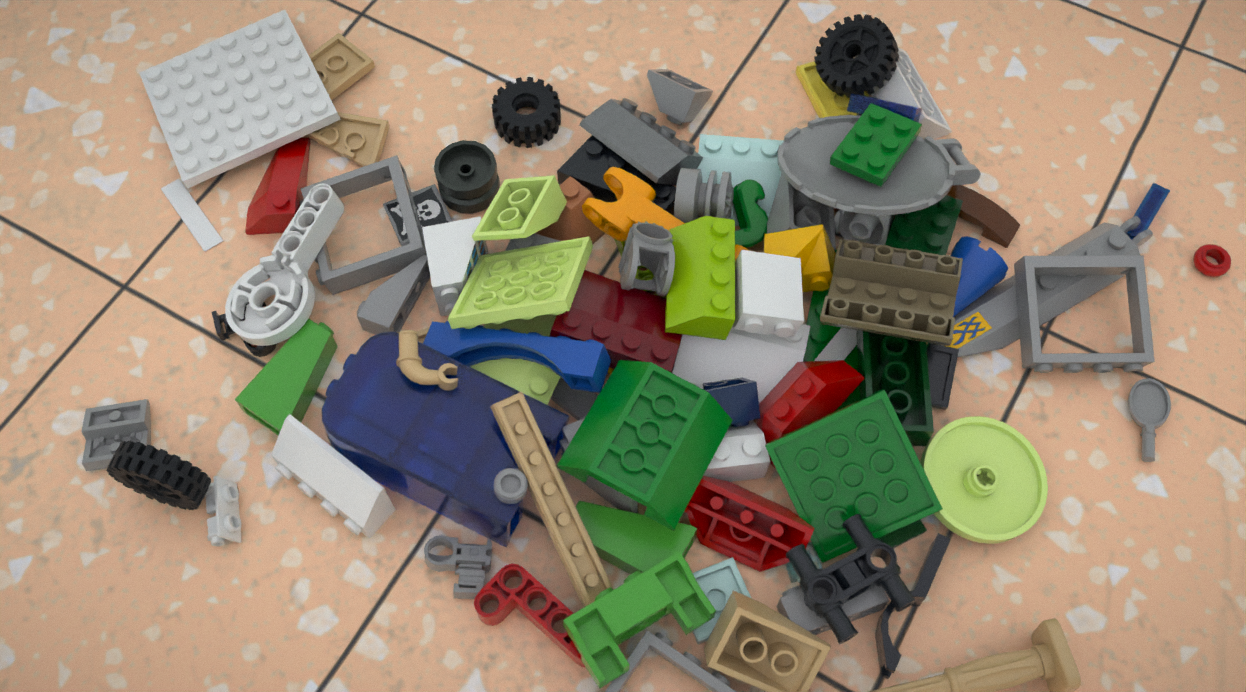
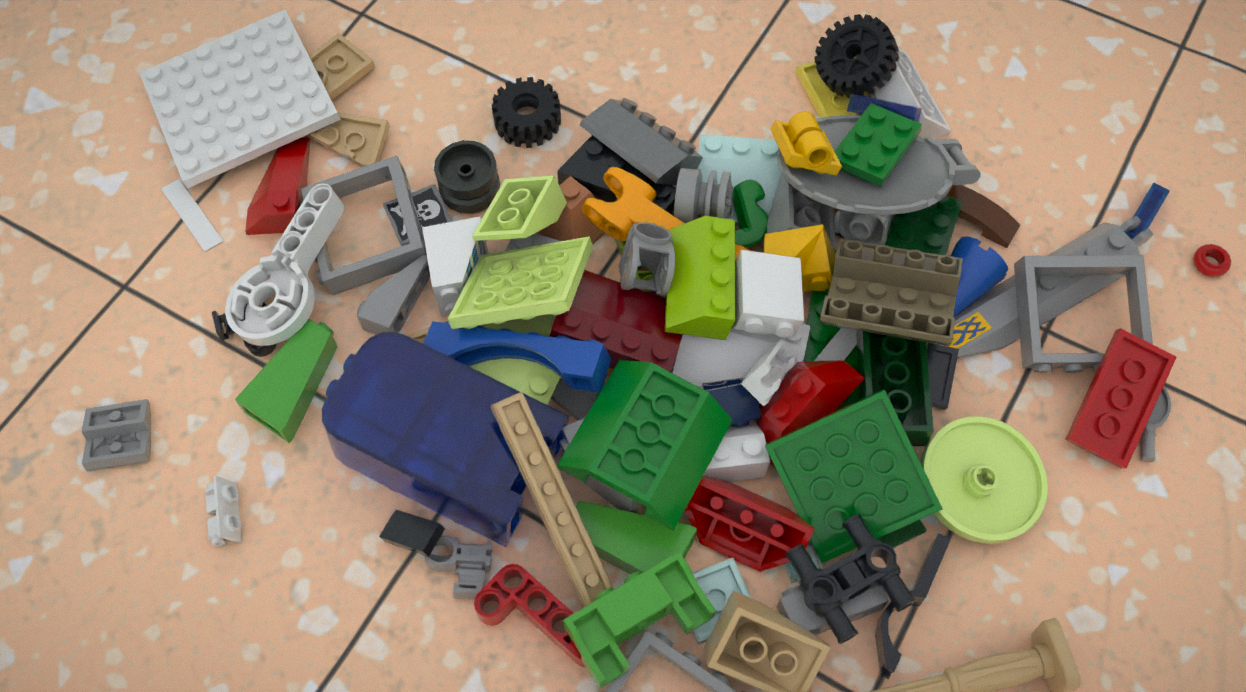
black wheel [106,441,211,510] -> none
white slope [271,414,395,539] -> none
tan piece [396,330,458,391] -> none
light grey tile [494,468,528,504] -> none
light grey slope [647,69,713,125] -> none
none -> black tile [379,510,445,557]
none -> white hinge [741,338,796,406]
none -> yellow plate [770,111,842,176]
none -> red plate [1065,328,1177,469]

